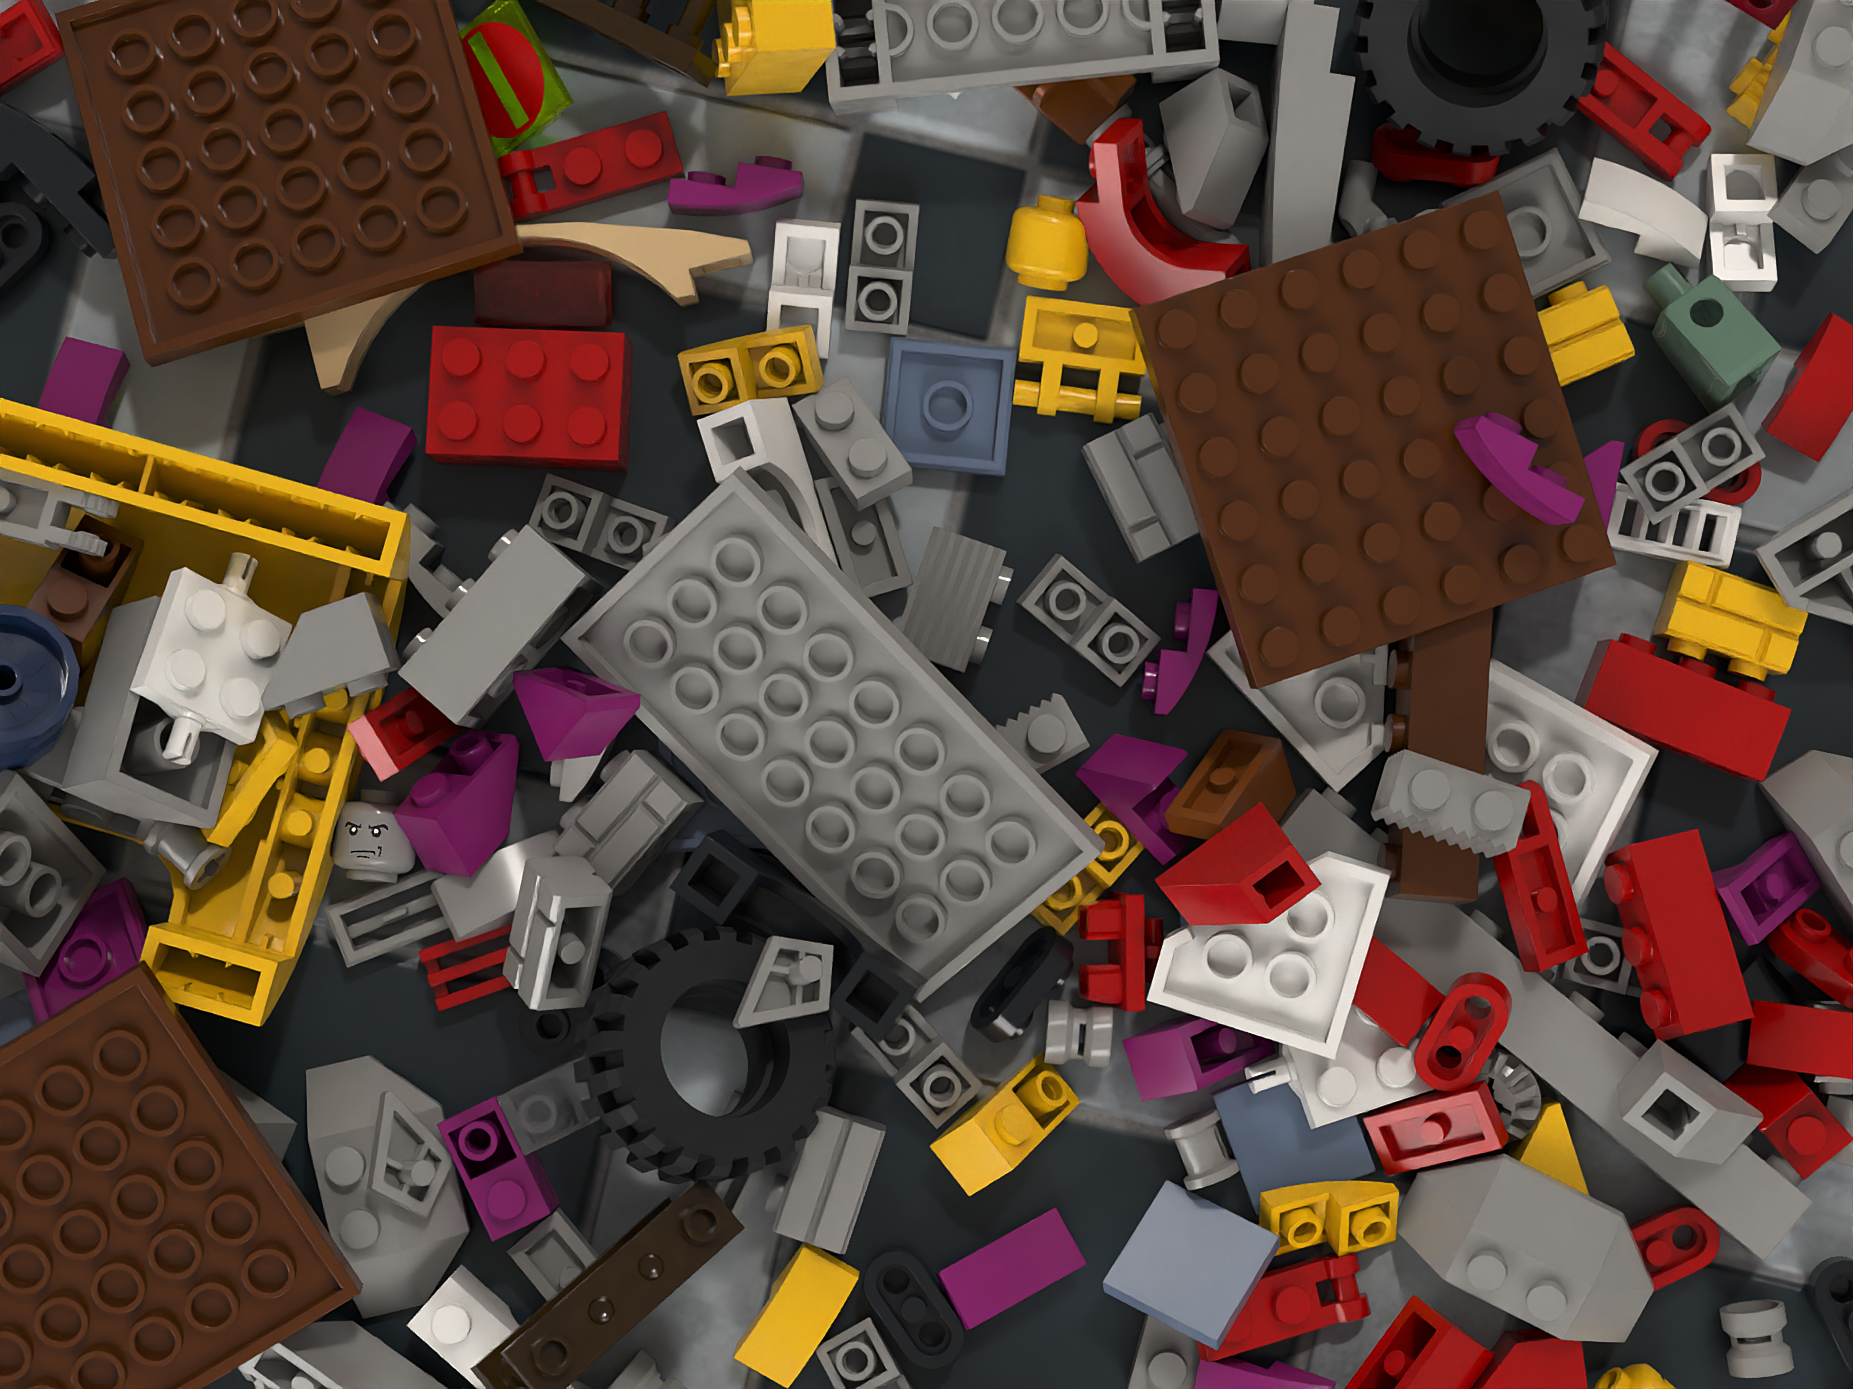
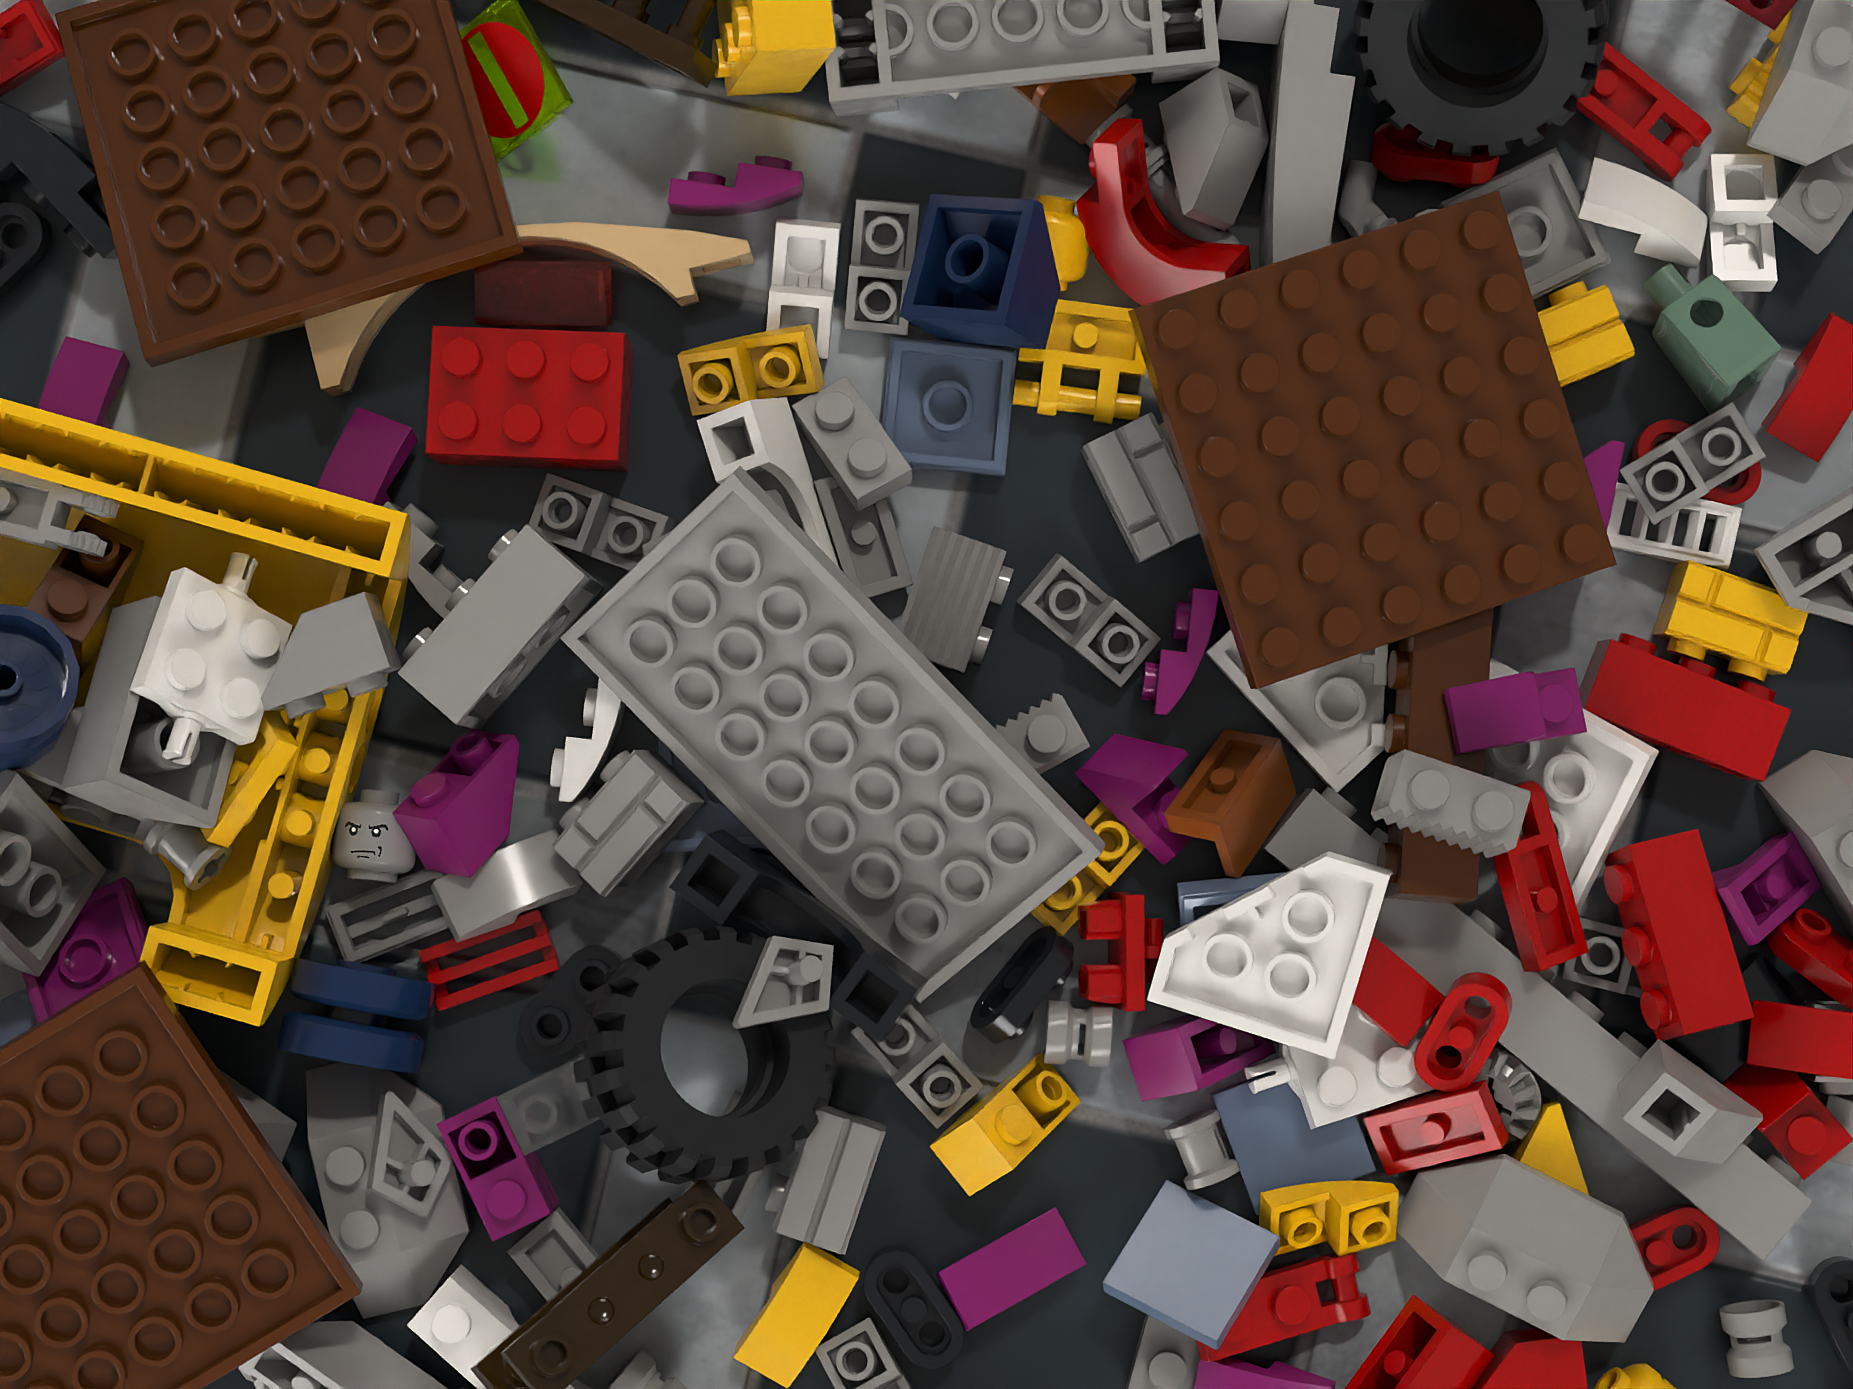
red plate [346,686,463,782] -> none
red plate [497,111,685,223] -> none
light grey brick [502,855,613,1011] -> none
magenta slope [513,666,641,762] -> none
red slope [1154,802,1322,926] -> none
magenta slope [1453,412,1585,526] -> none
none -> dark blue wheel [277,958,437,1073]
none -> dark blue slope [899,194,1061,350]
none -> magenta slope [1444,667,1587,755]

